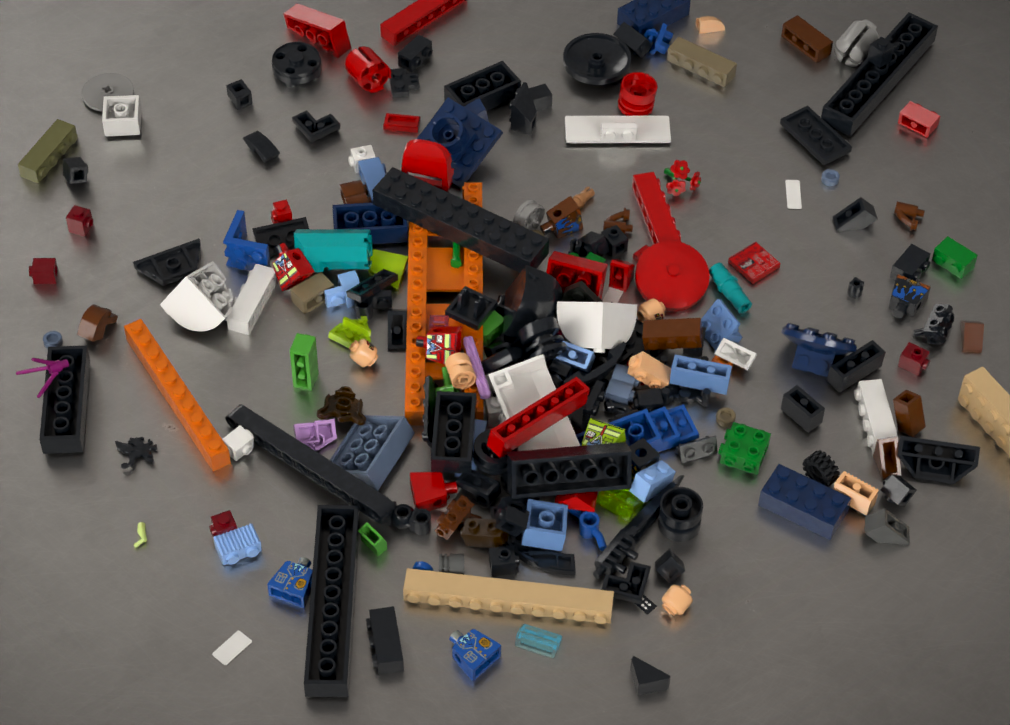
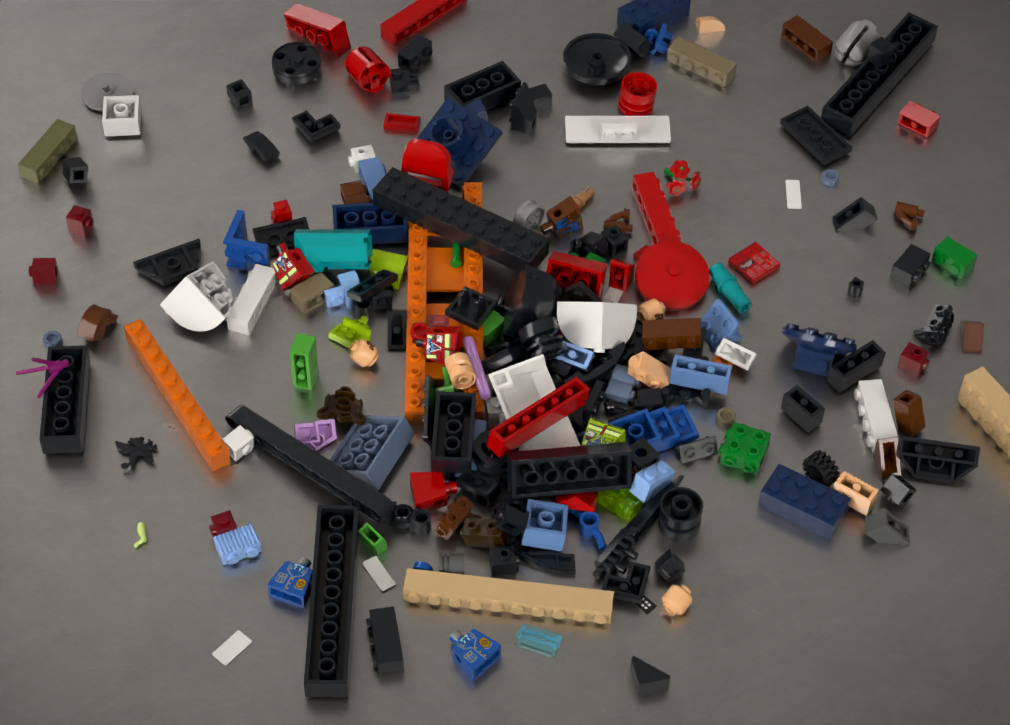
torso [889,274,931,318] -> none
none -> white sticker [363,556,396,591]
none -> red tile [410,323,430,341]

